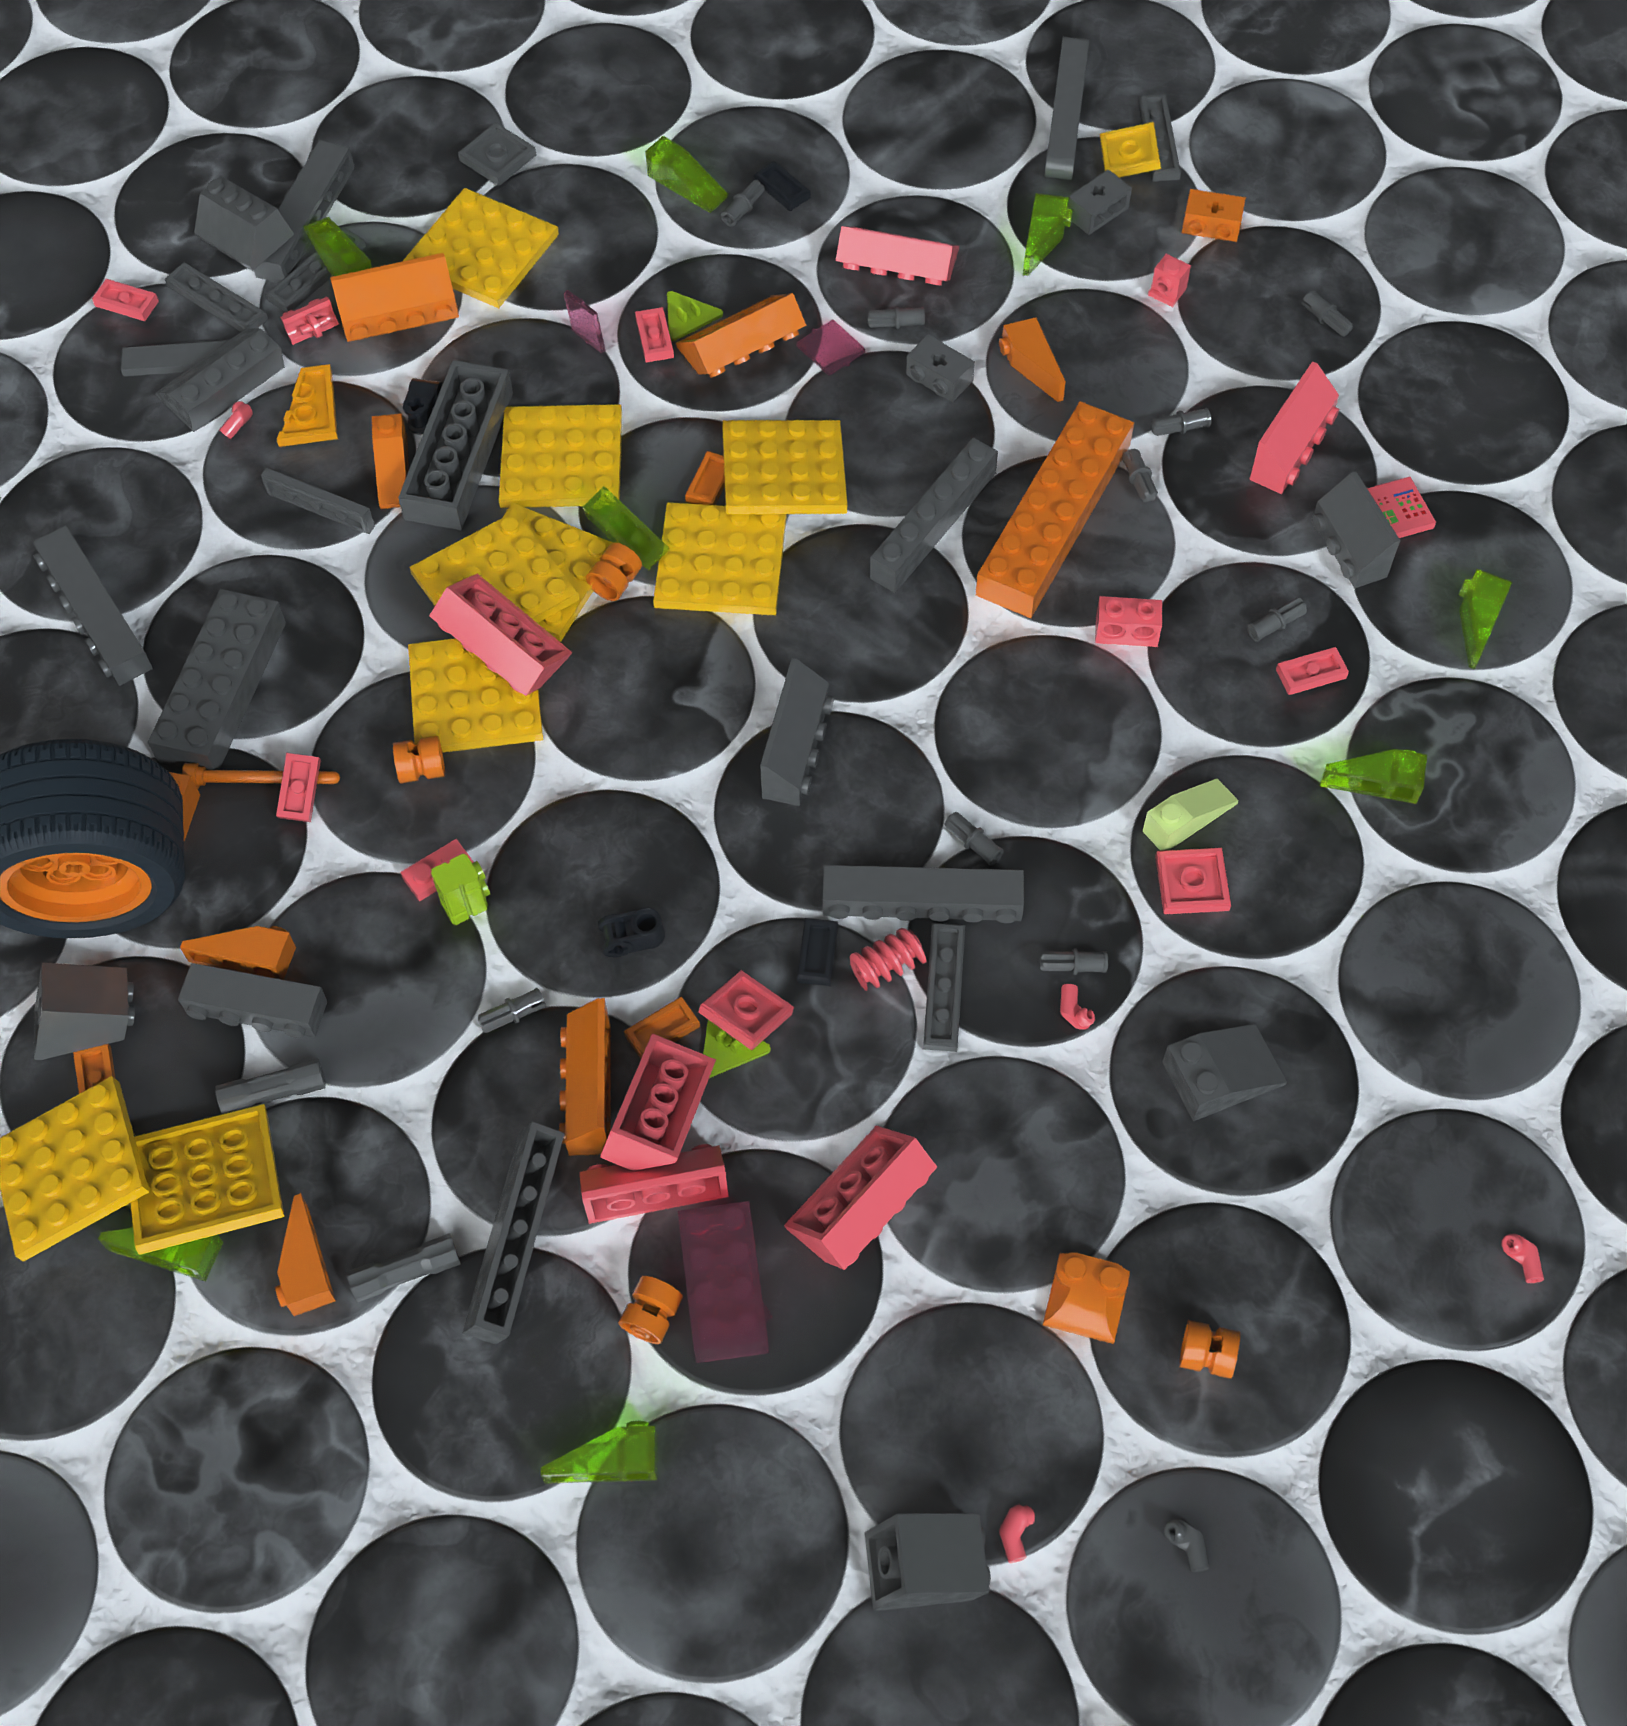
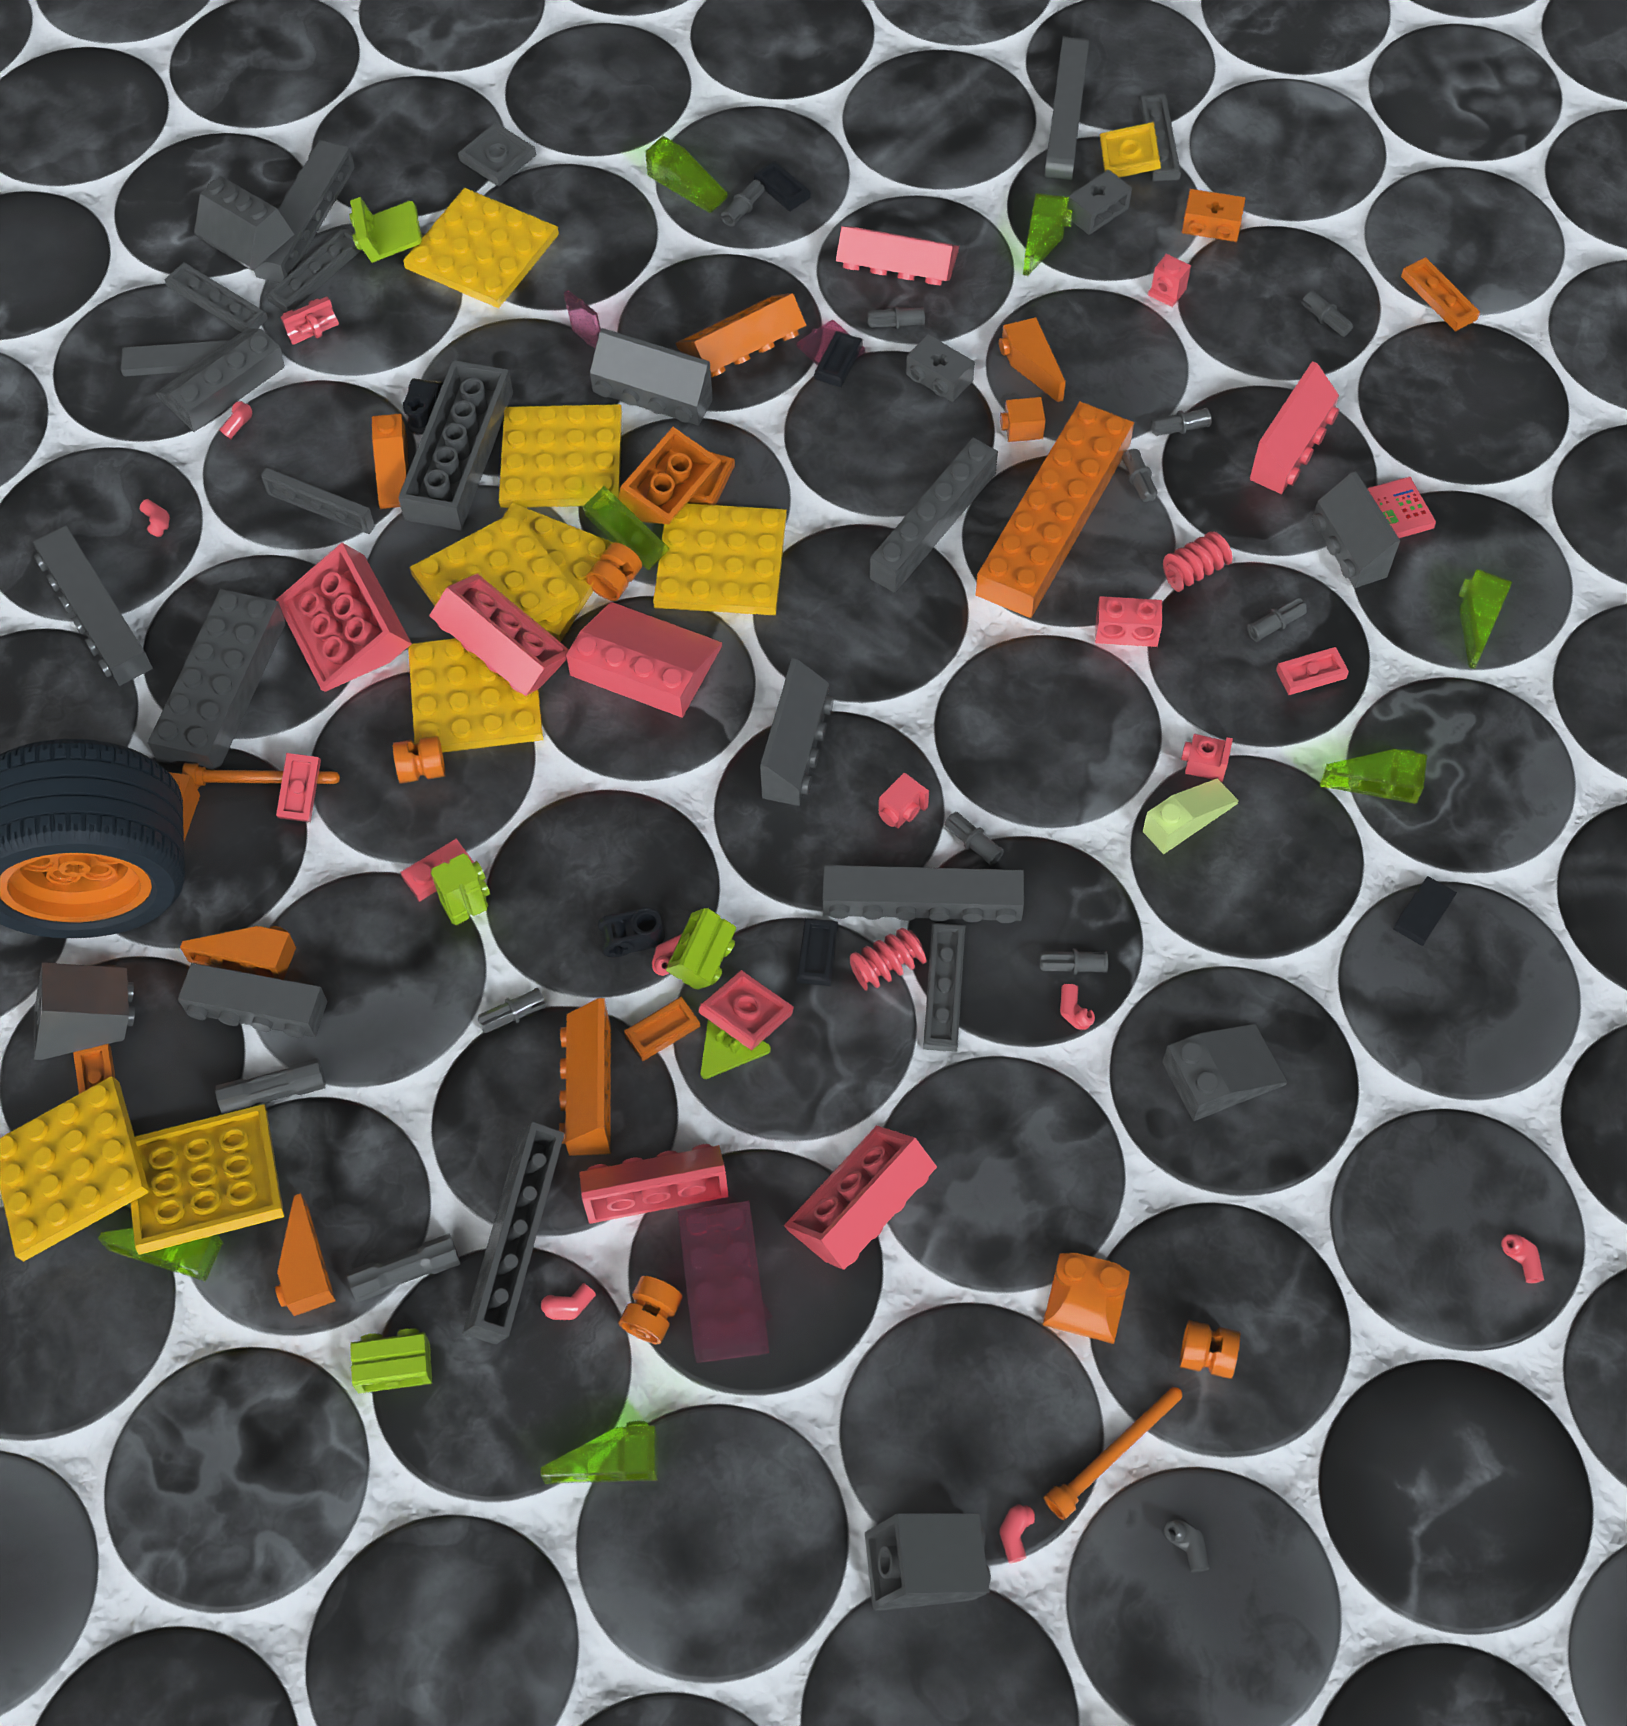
coral plate [92,279,159,321] -> none
light orange wing [277,364,338,447] -> none
clear neon green slope [304,217,372,277] -> none
orange slope [330,252,459,342] -> none
coral slope [600,1034,716,1171] -> none
coral plate [635,307,674,363] -> none
lime piece [667,291,723,341] -> none
yellow plate [722,420,847,514] -> none
coral tile [1155,848,1231,914] -> none
none -> coral arm [140,499,170,537]
none -> coral slope [276,543,412,692]
none -> lime bracket [349,197,422,263]
none -> lime brick [350,1328,432,1394]
none -> coral arm [541,1283,596,1320]
none -> coral slope [566,602,722,718]
none -> slope [590,328,713,426]
none -> orange slope [617,427,722,524]
none -> coral arm [651,934,682,976]
none -> lime brick [666,908,736,990]
none -> black tile [814,331,863,387]
none -> coral brick [879,772,929,828]
none -> orange brick [1000,397,1046,442]
none -> orange piece [1044,1387,1182,1520]
none -> coral piece [1163,532,1233,592]
none -> coral brick [1181,734,1233,782]
none -> black tile [1393,876,1457,946]
none -> orange plate [1401,257,1480,331]

